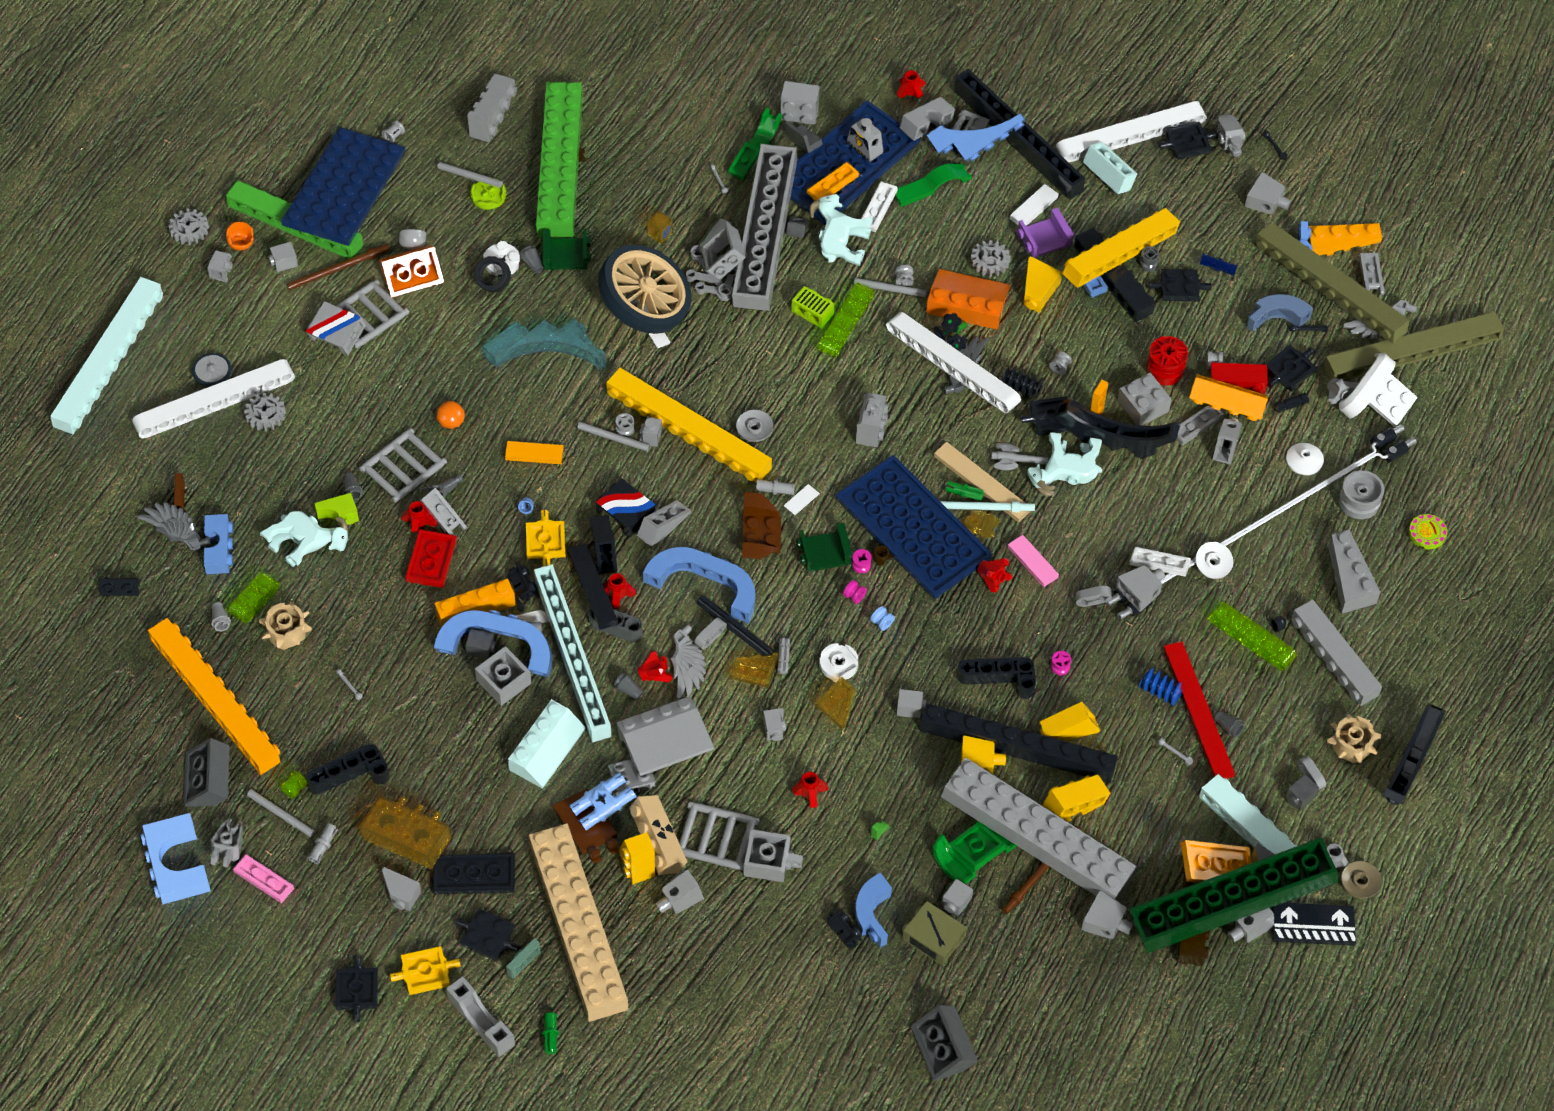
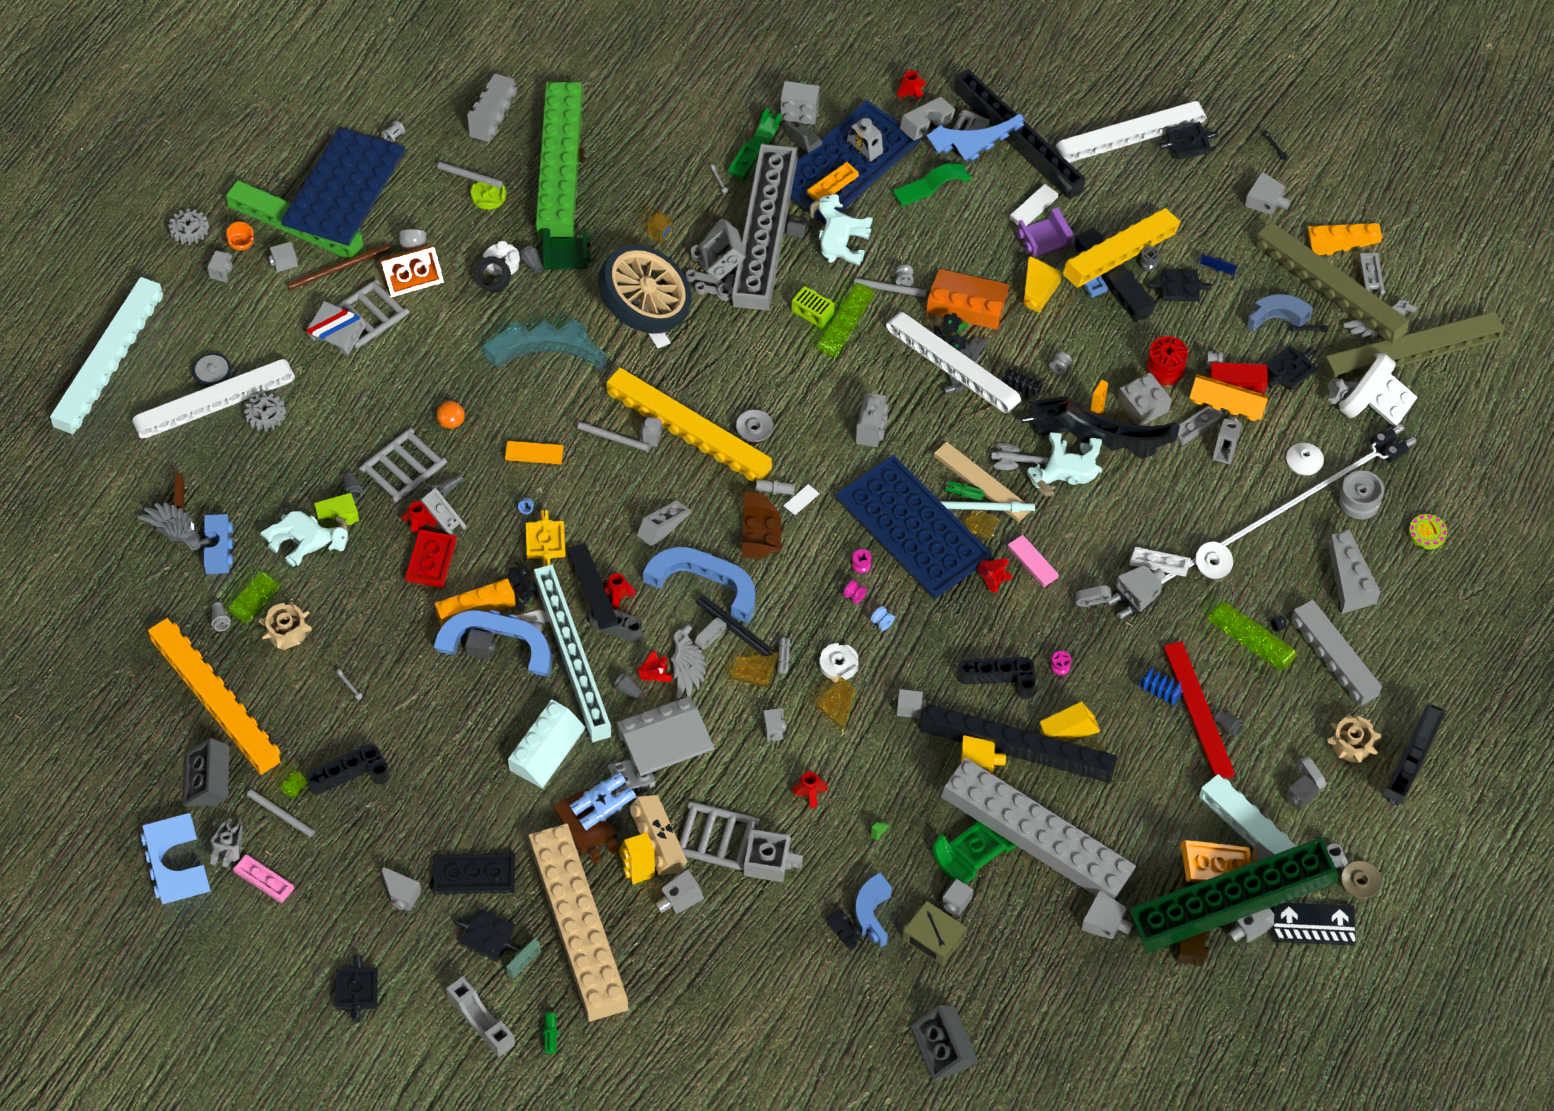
black hinge [99,576,140,596] -> none
light grey pin [307,823,338,864] -> none
clear yellow piece [359,795,452,869] -> none
yellow plate [390,946,461,995] -> none
light grey brick [475,646,532,706] -> none
black slope [589,515,618,574] -> none
panel [596,479,655,538] -> none
light grey wheel [615,413,634,437] -> none
dark green panel [796,523,853,572] -> none
white tile [861,181,898,232] -> none
dark brown plate [870,545,893,566] -> none
light grey gear [971,240,1011,277] -> none
reddish brown bar [1002,826,1080,914] -> none
yellow wedge [1042,775,1111,822] -> none
light aqua brick [1083,142,1137,194] -> none
light grey hinge [1158,738,1193,765] -> none
light grey hinge [1217,114,1245,157] -> none
black axle [1274,393,1309,413] -> none
medium blue plate [1298,221,1313,250] -> none

